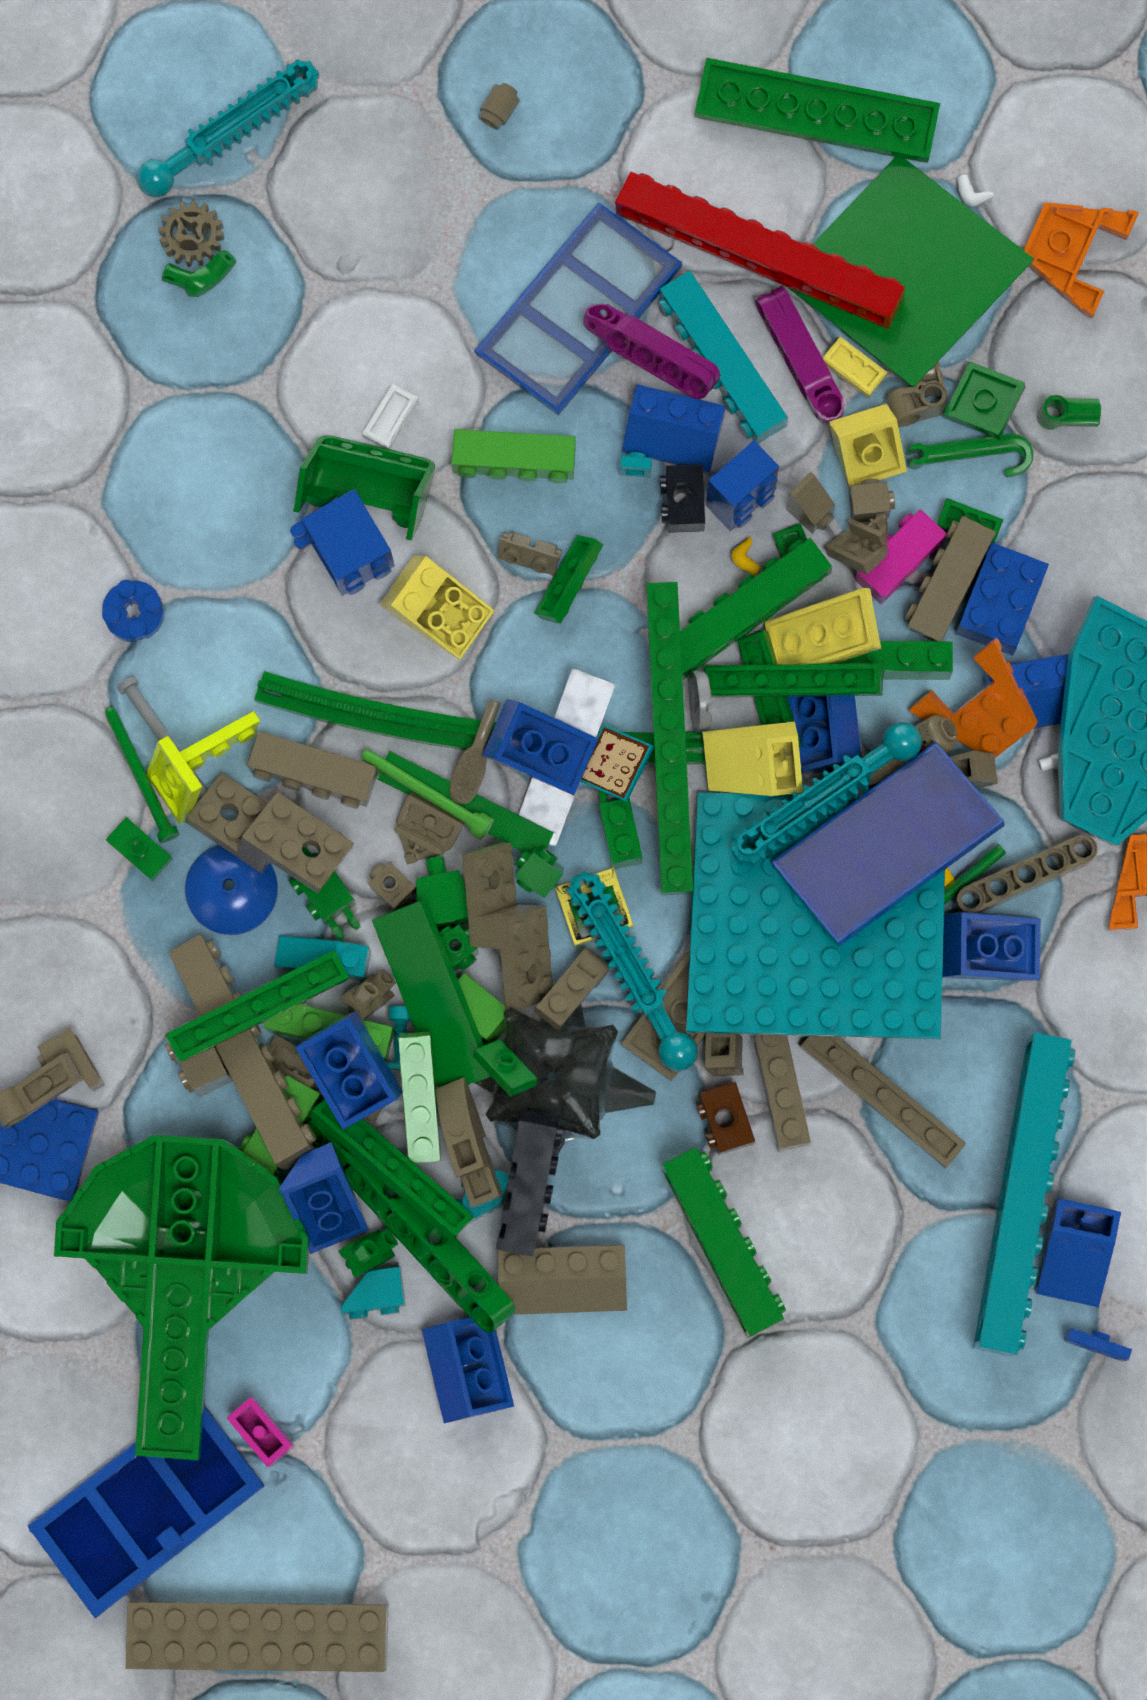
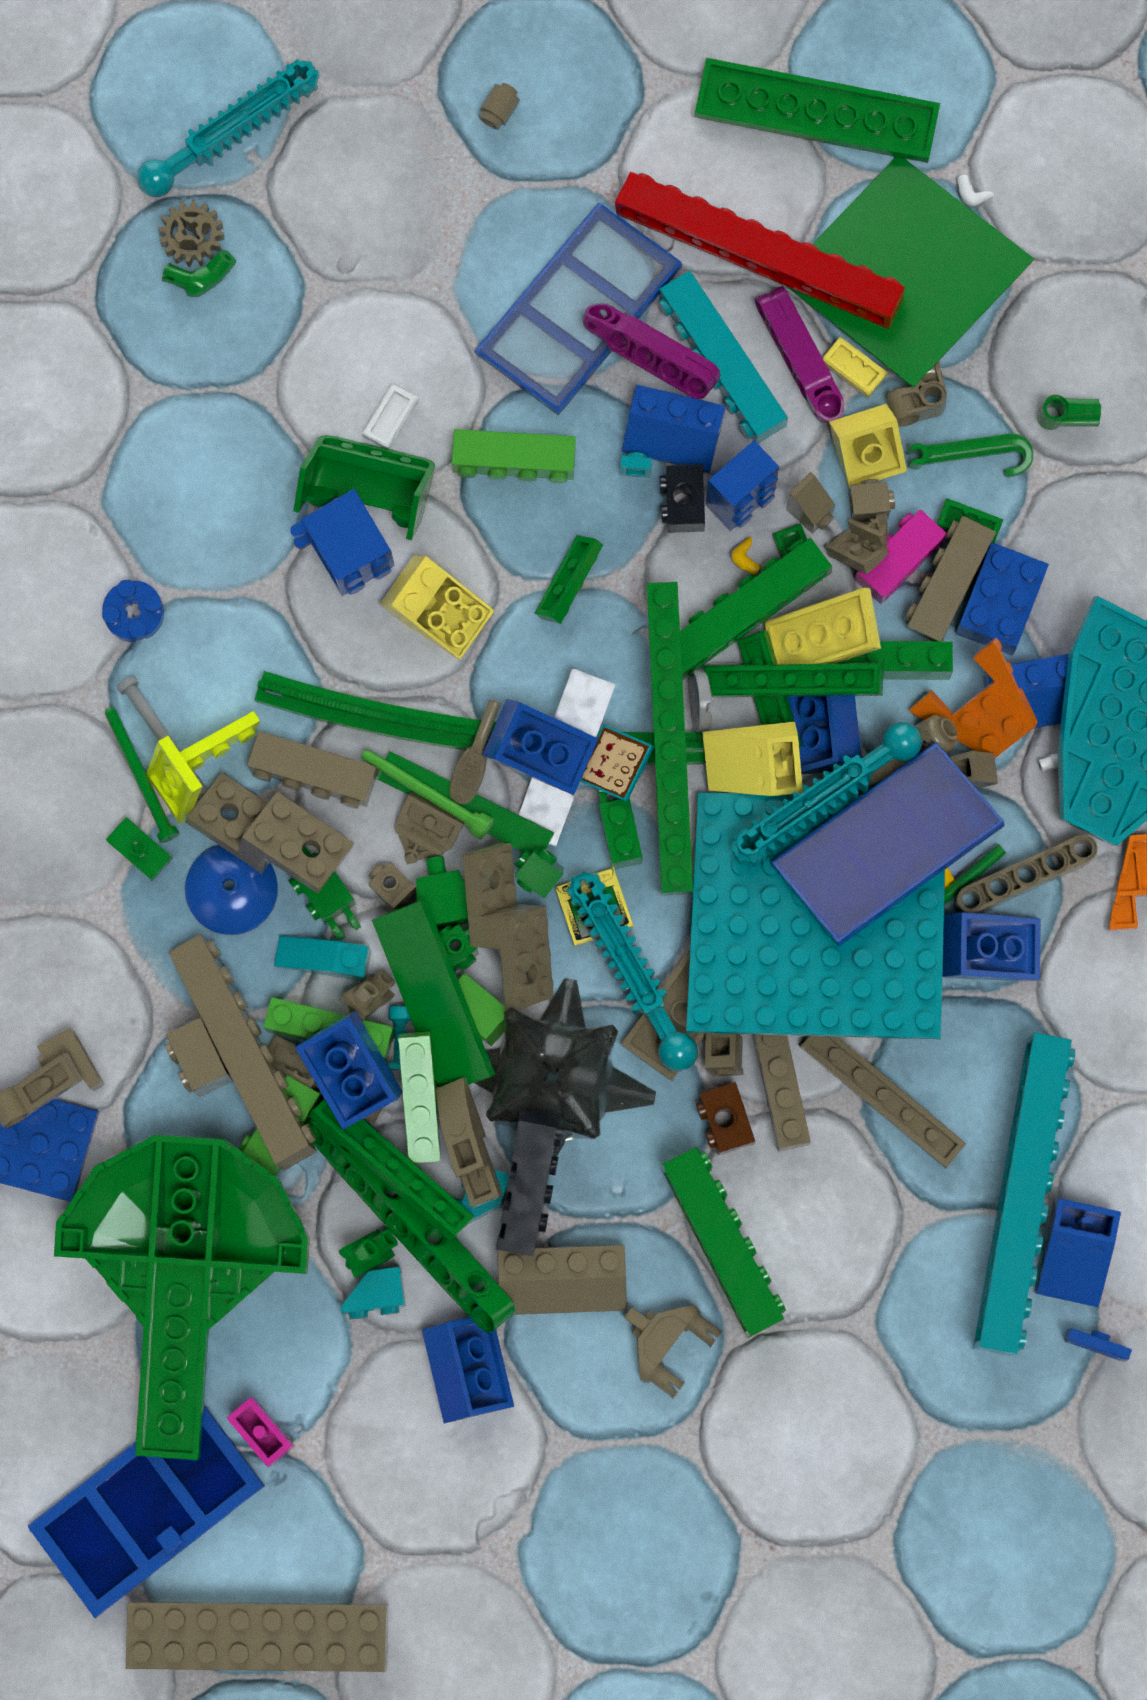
green plate [165,950,349,1064] -> none
blue slope [279,1142,369,1254] -> none
green plate [473,1039,537,1097] -> none
dark tan hinge [497,531,563,576] -> none
dark tan plate [534,947,609,1031] -> none
green plate [944,362,1026,439] -> none
orange wing [1024,202,1139,318] -> none
none -> dark tan connector [624,1305,722,1399]

